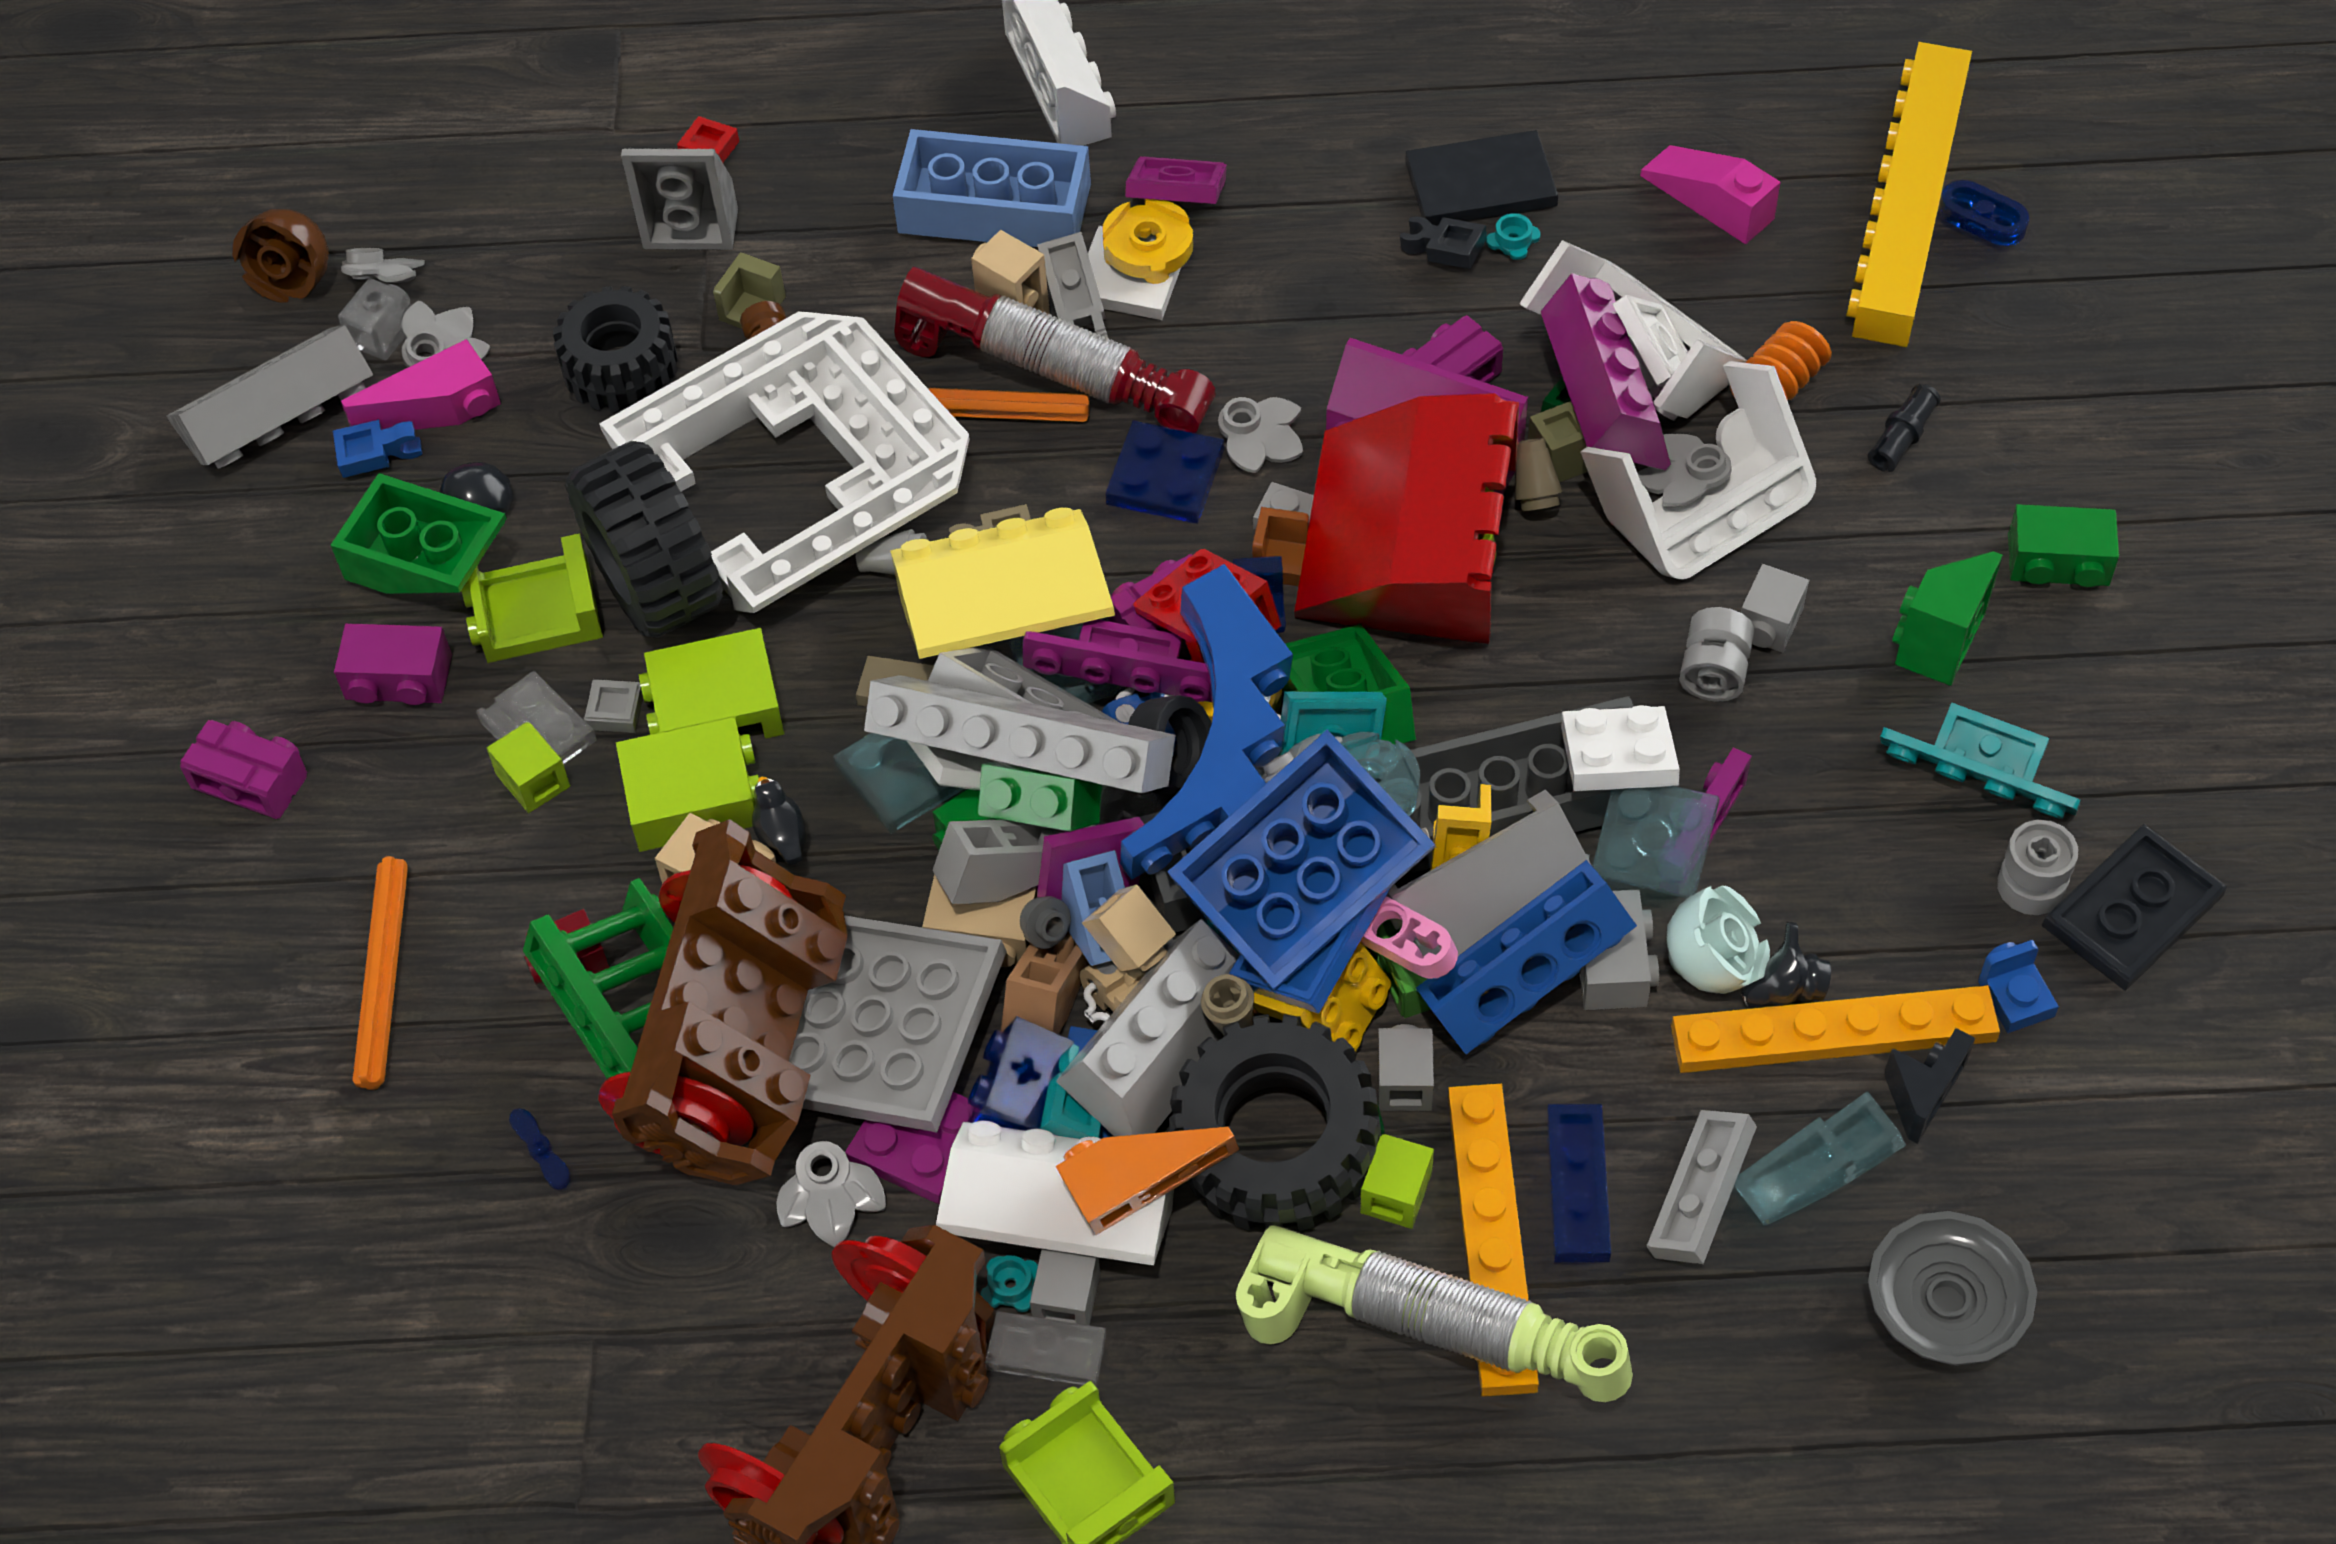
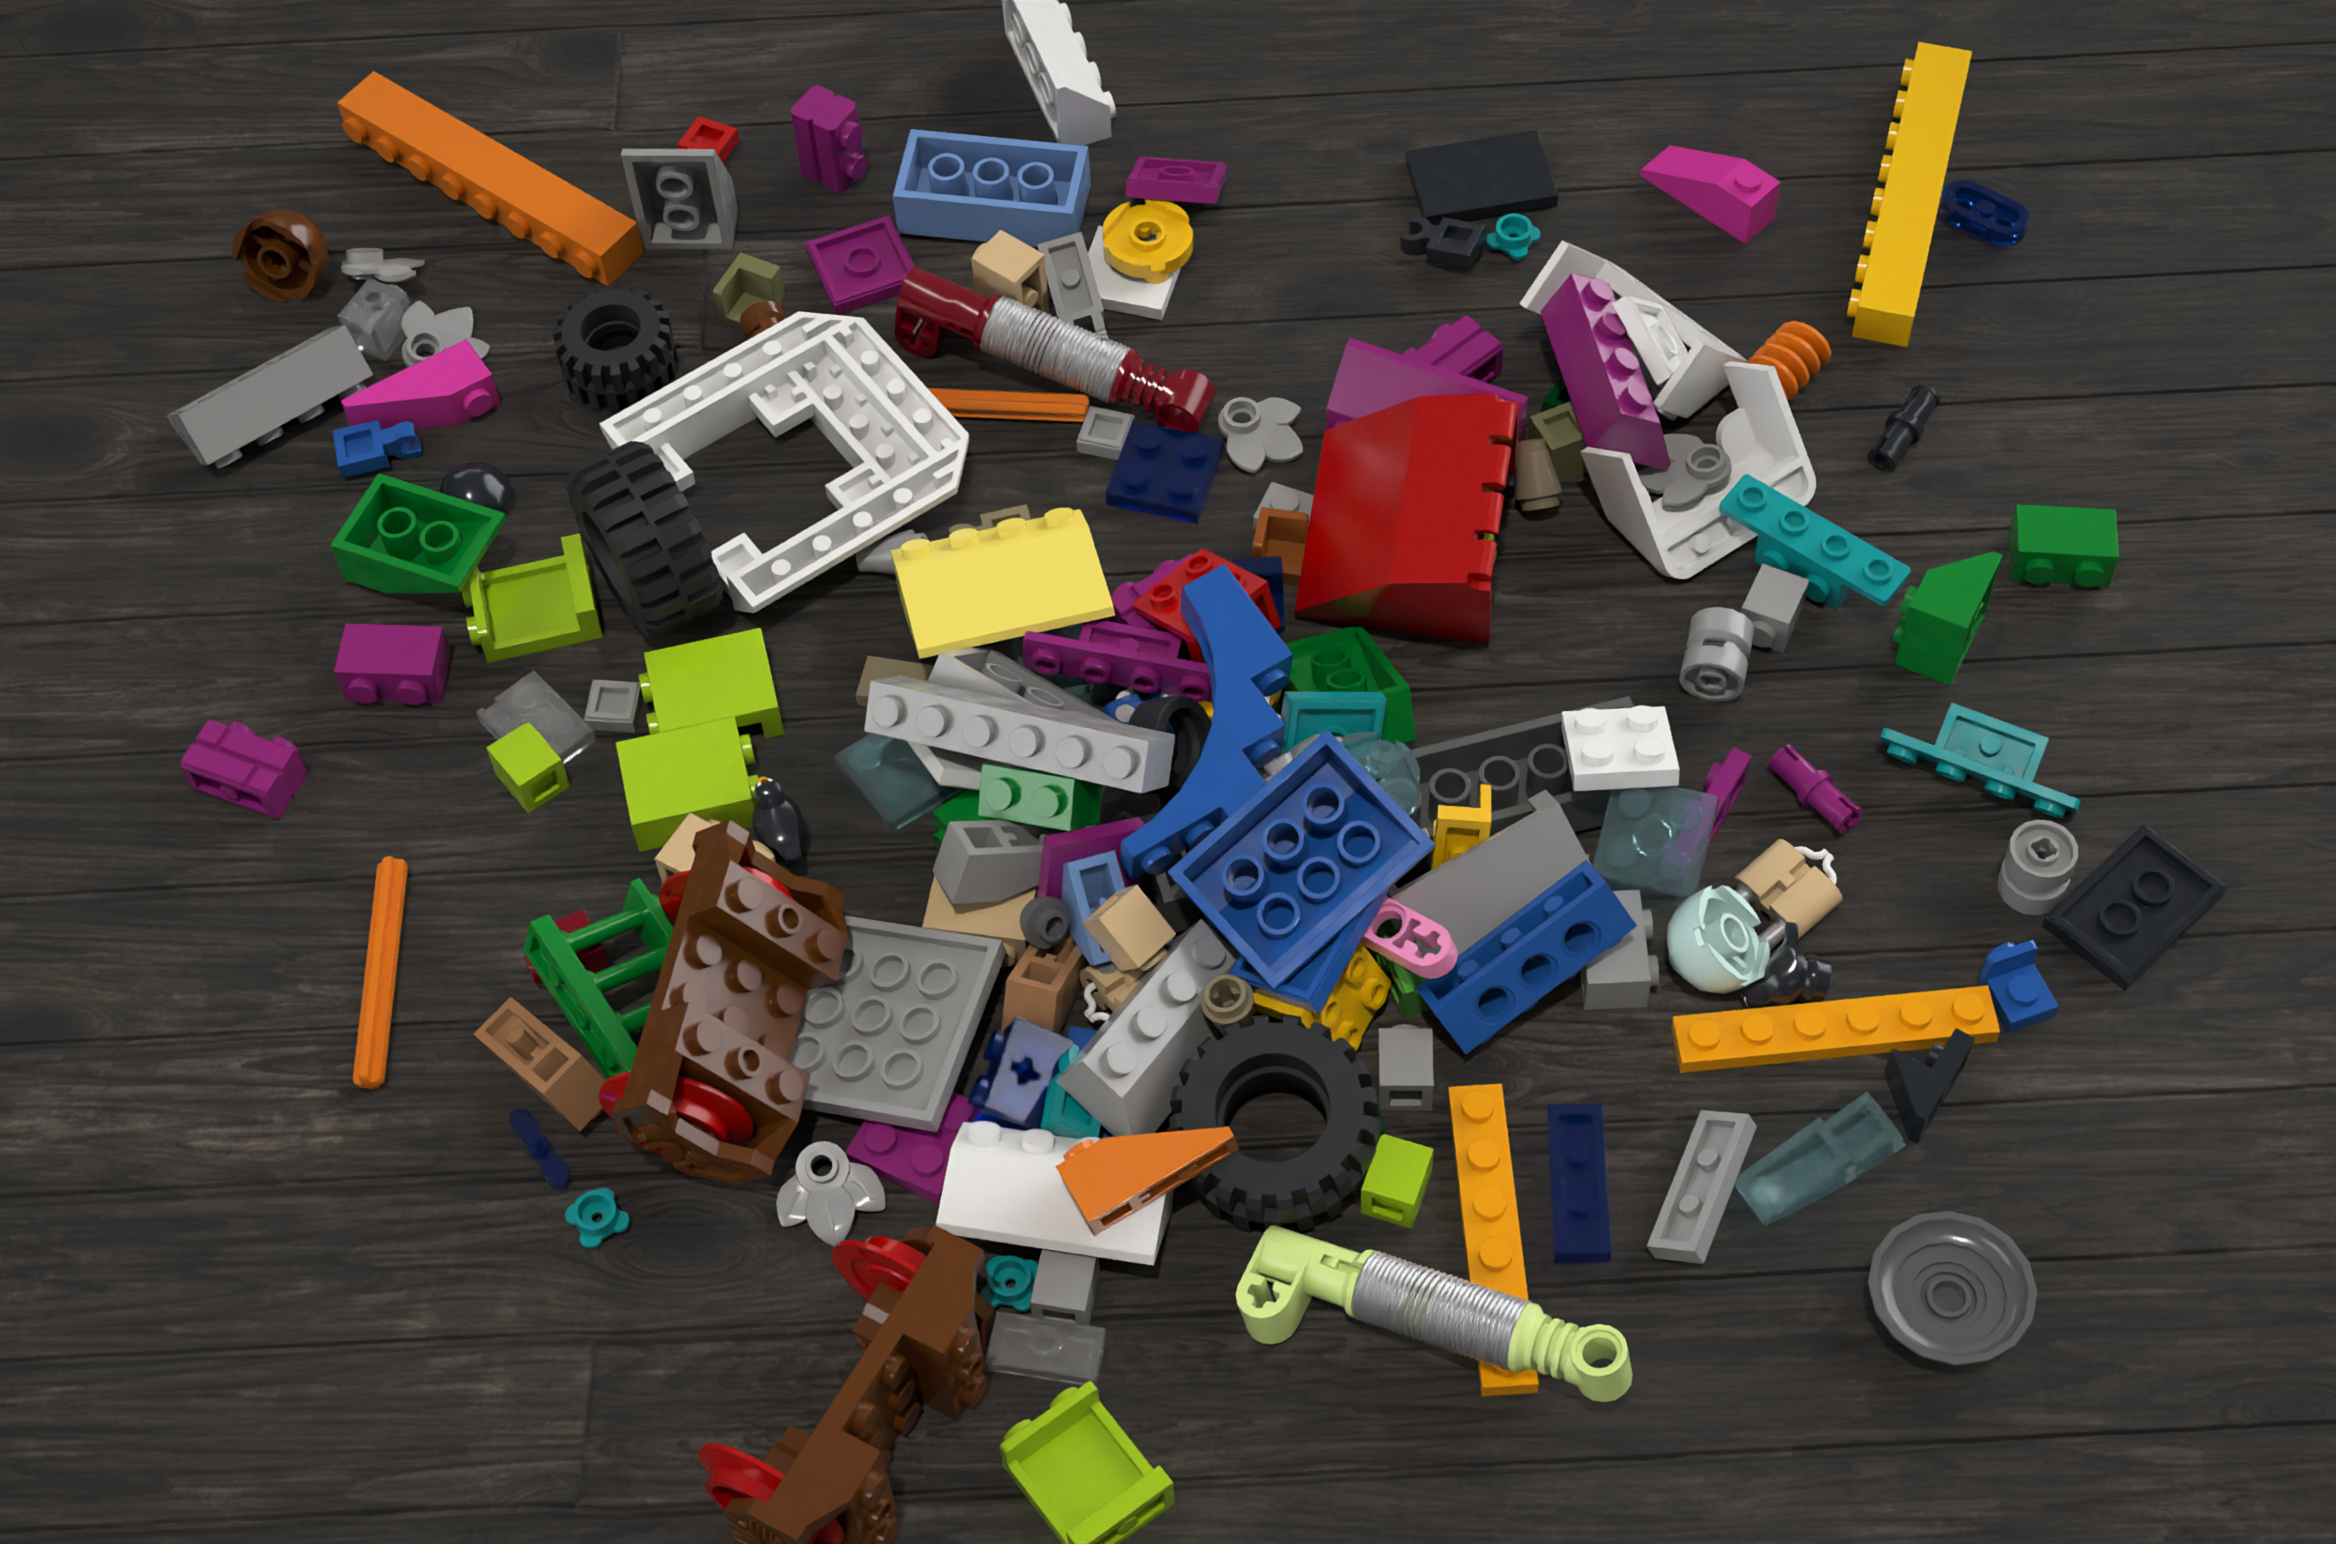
none -> orange brick [337,71,644,286]
none -> medium nougat slope [473,997,606,1132]
none -> teal plate [565,1188,630,1249]
none -> magenta brick [791,85,868,193]
none -> magenta tile [804,215,915,315]
none -> light grey tile [1076,406,1136,461]
none -> teal bracket [1719,474,1911,610]
none -> tan piece [1733,839,1843,950]
none -> magenta pin [1768,744,1863,834]

